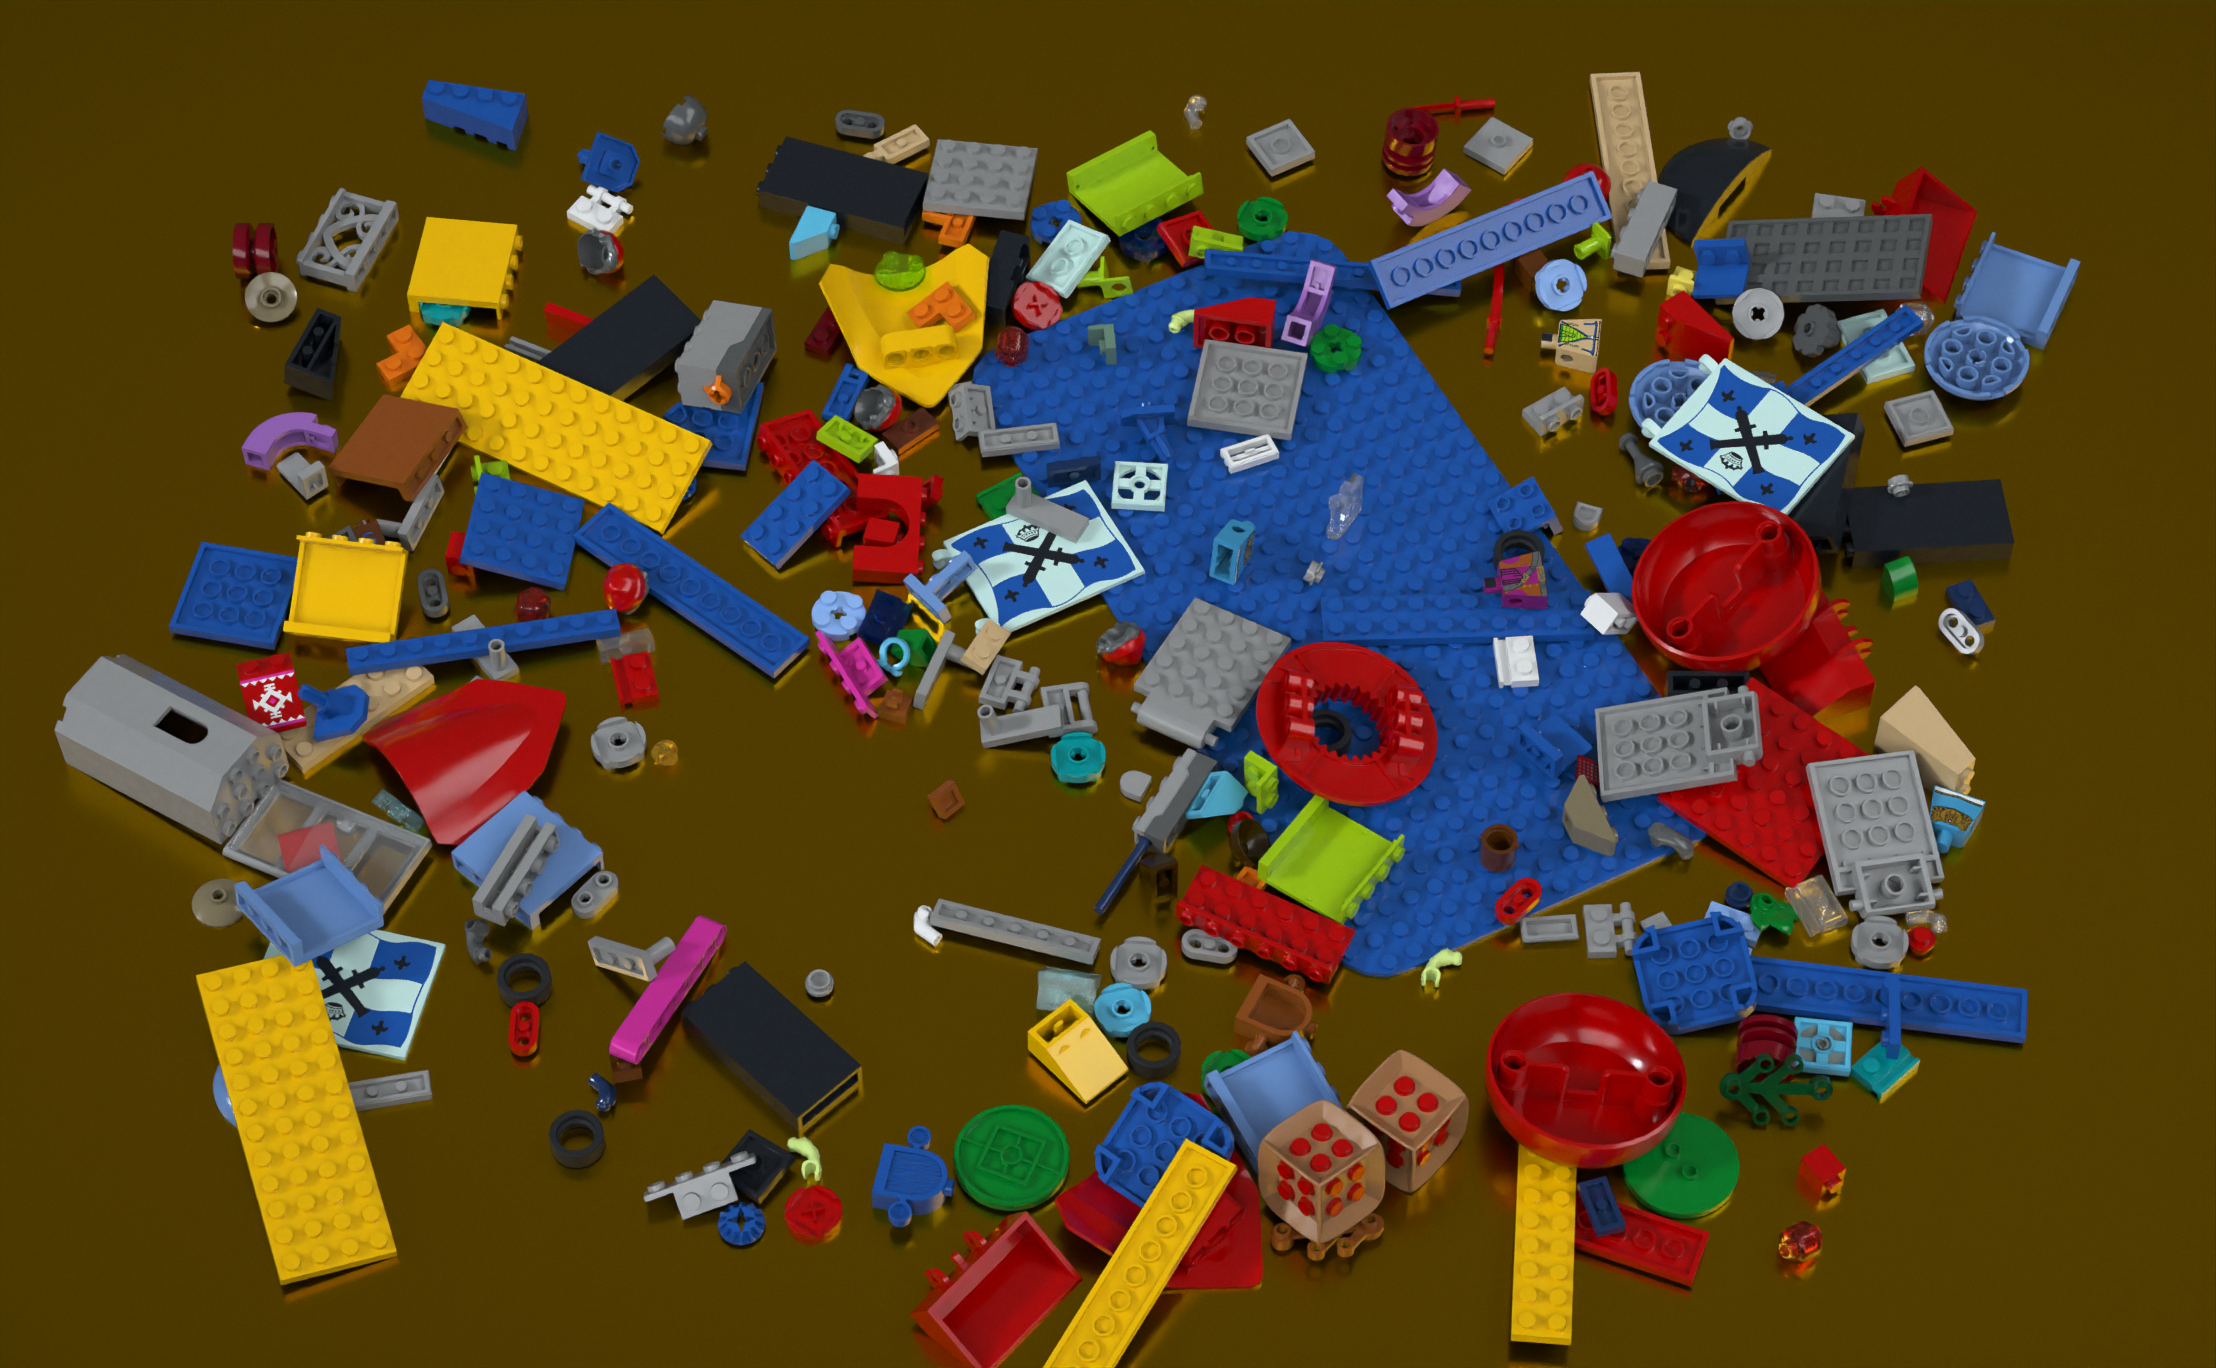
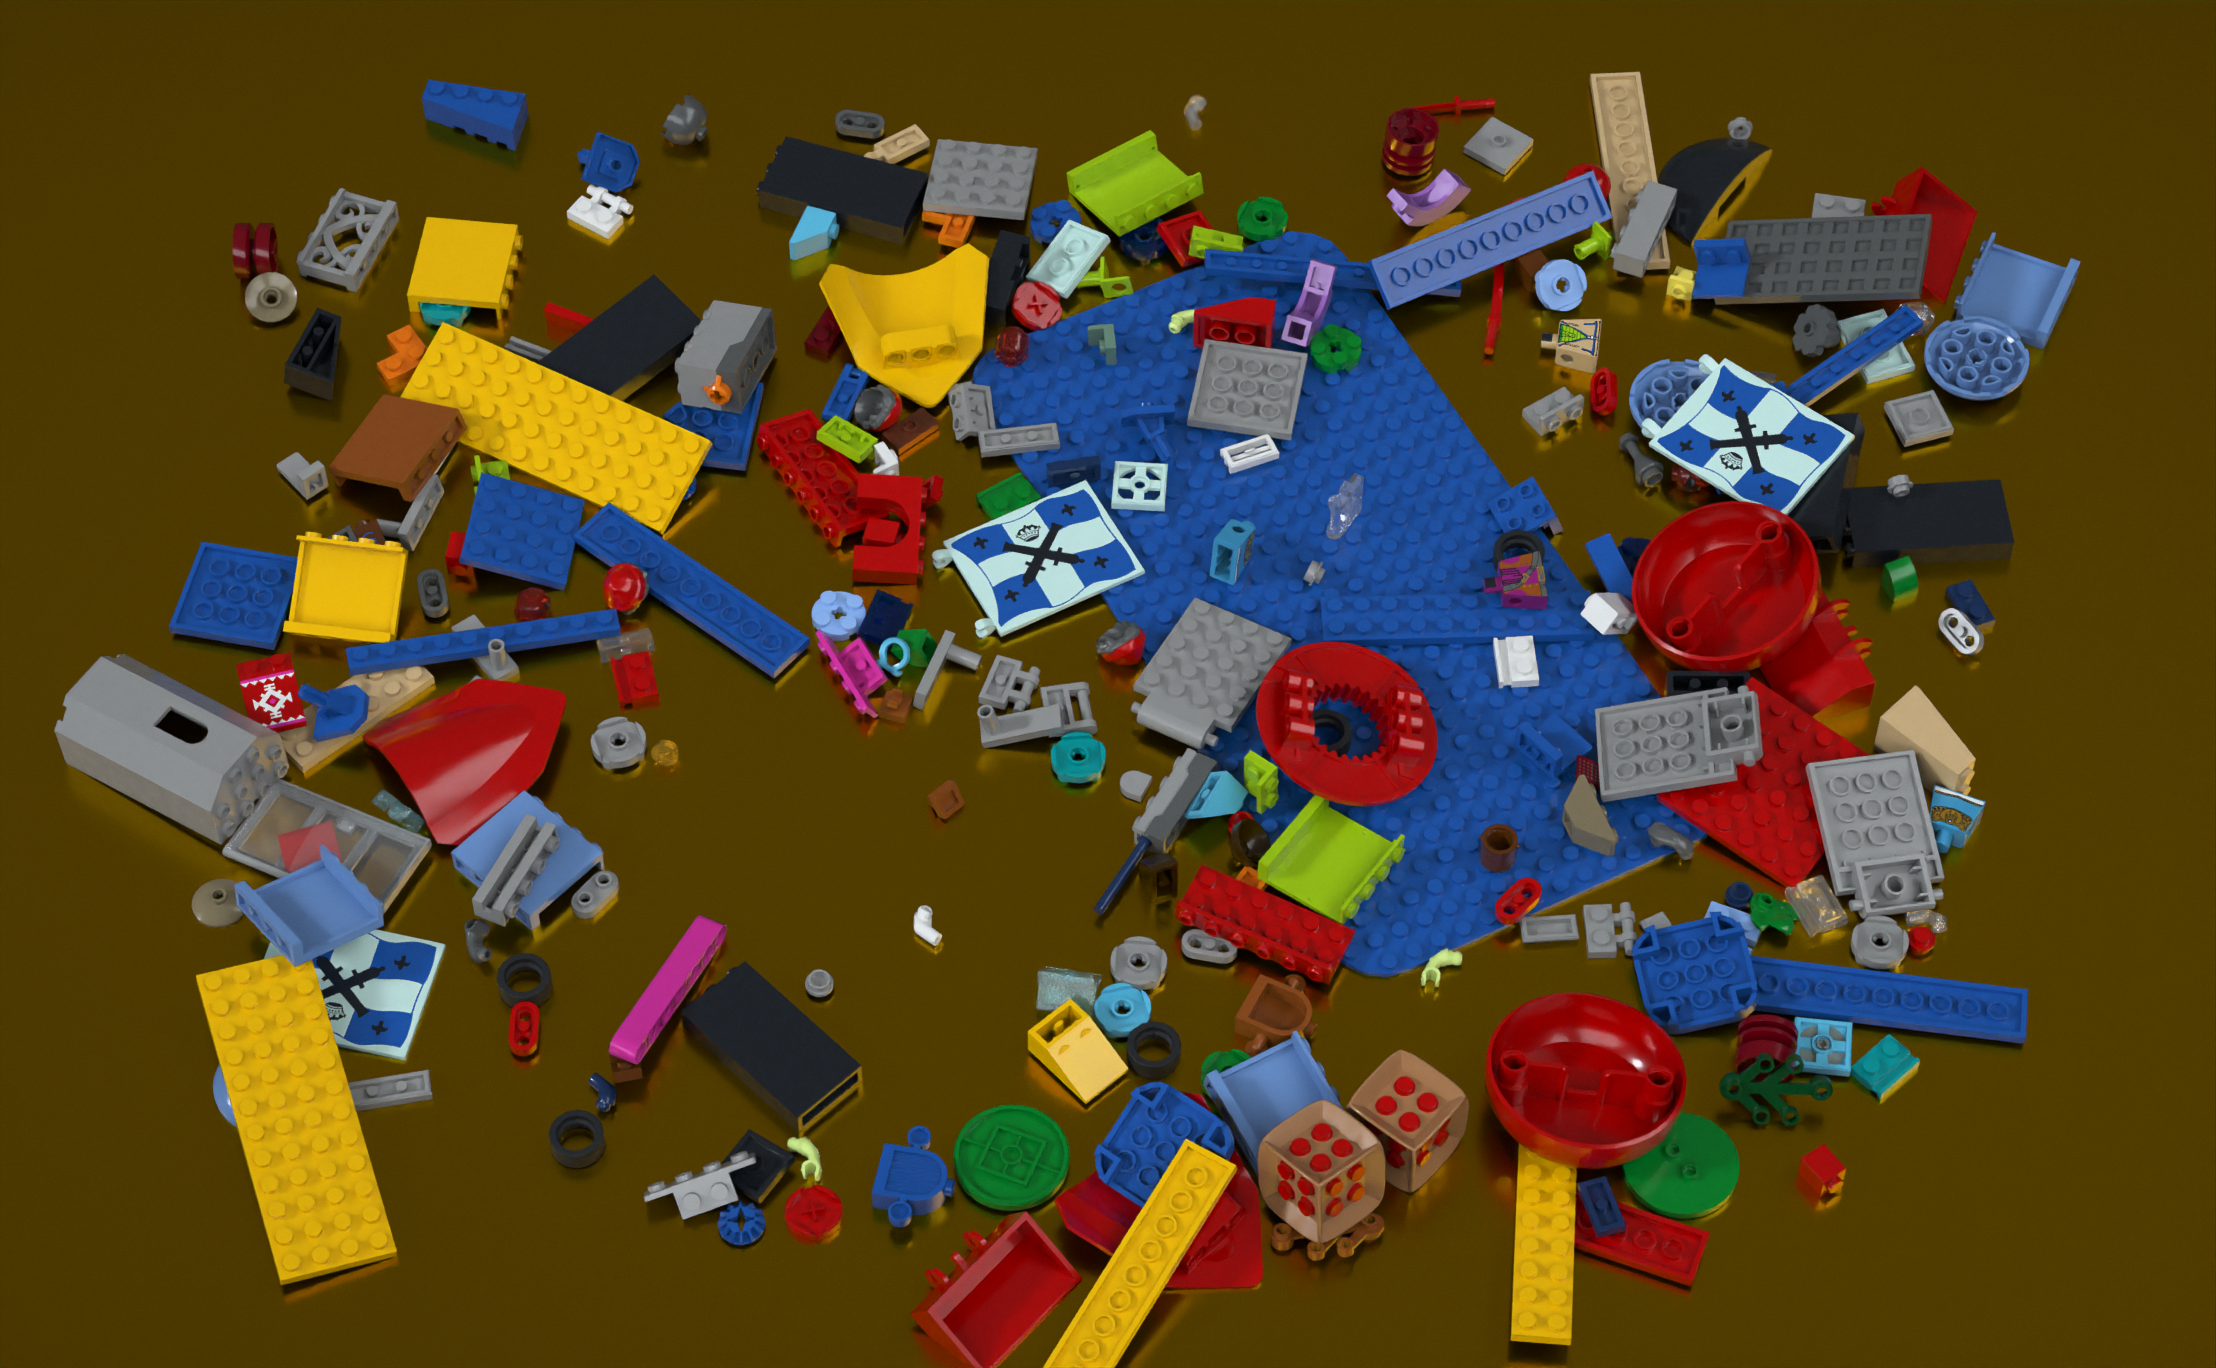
medium lavender arch [242,412,340,470] -> none
dark grey hair [577,228,624,275] -> none
light grey piece [587,936,675,982] -> none
blue plate [740,459,852,570] -> none
clear neon green dish [875,251,926,292] -> none
medium blue bracket [903,550,977,624] -> none
orange plate [907,281,976,333] -> none
light grey plate [930,899,1101,965] -> none
tan plate [960,618,1011,675] -> none
light grey piece [1006,477,1089,543] -> none
light grey plate [1246,119,1315,177] -> none
light grey tile [1573,502,1603,531] -> none
red slope [1655,290,1734,365] -> none
light grey plate [1732,288,1784,340] -> none
clear red head [1779,1221,1823,1264] -> none
blue plate [1879,975,1901,1059] -> none

